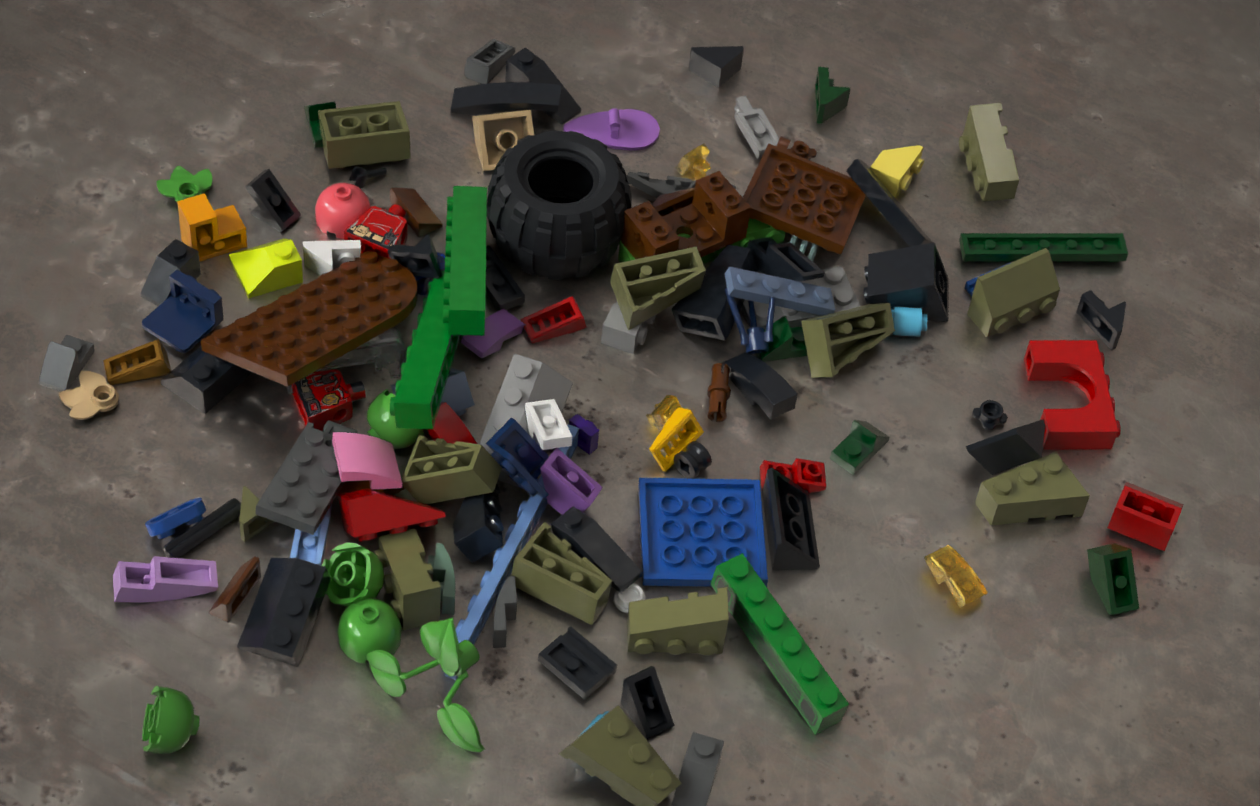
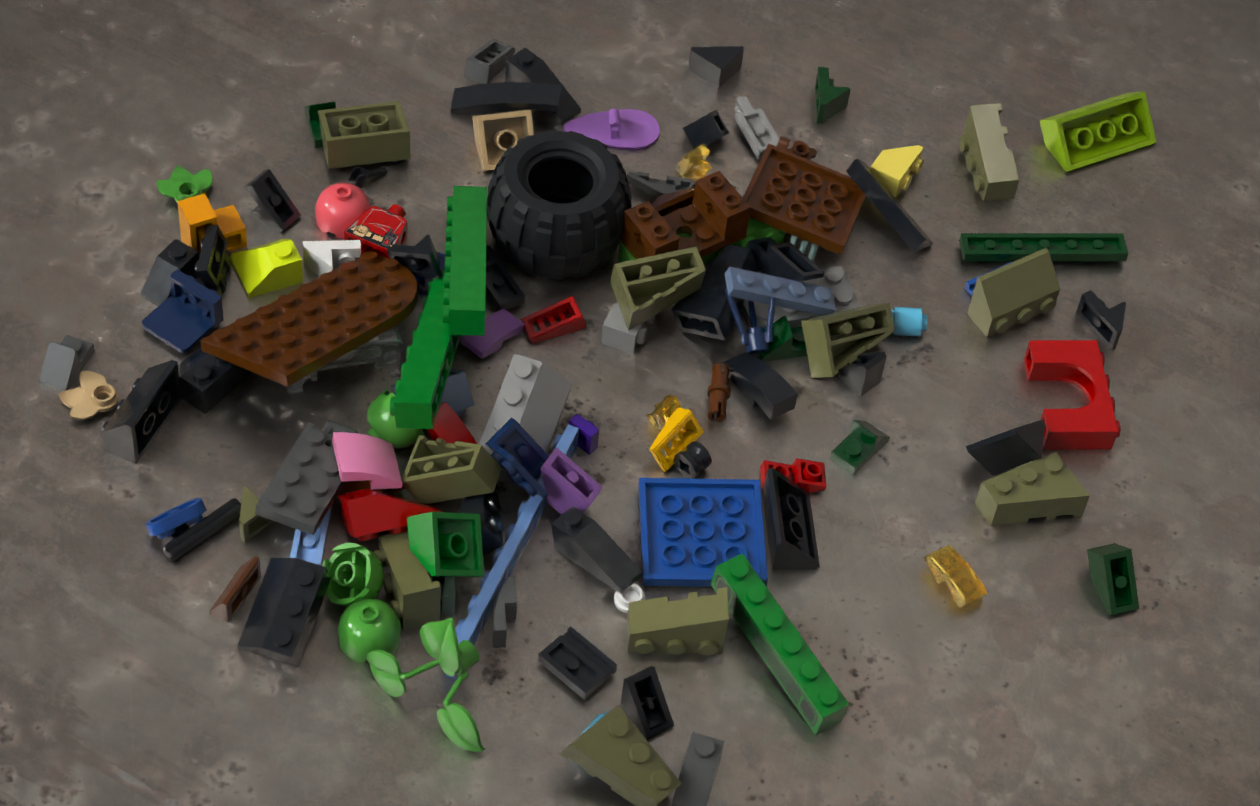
pearl gold slope [103,339,171,385] -> none
lavender slope [113,556,218,603] -> none
bright green cylinder [142,686,200,754] -> none
red torso [292,369,366,431] -> none
reddish brown slope [390,187,443,237] -> none
olive wedge [511,522,612,625] -> none
white slope [525,399,572,450] -> none
black slope [864,242,949,322] -> none
black plate [972,400,1008,430] -> none
red slope [1107,482,1184,551] -> none
none -> black slope [100,360,182,464]
none -> black plate [195,225,232,296]
none -> green slope [407,512,484,577]
none -> black panel [683,109,729,151]
none -> black slope [835,352,887,397]
none -> lime slope [1039,91,1157,171]

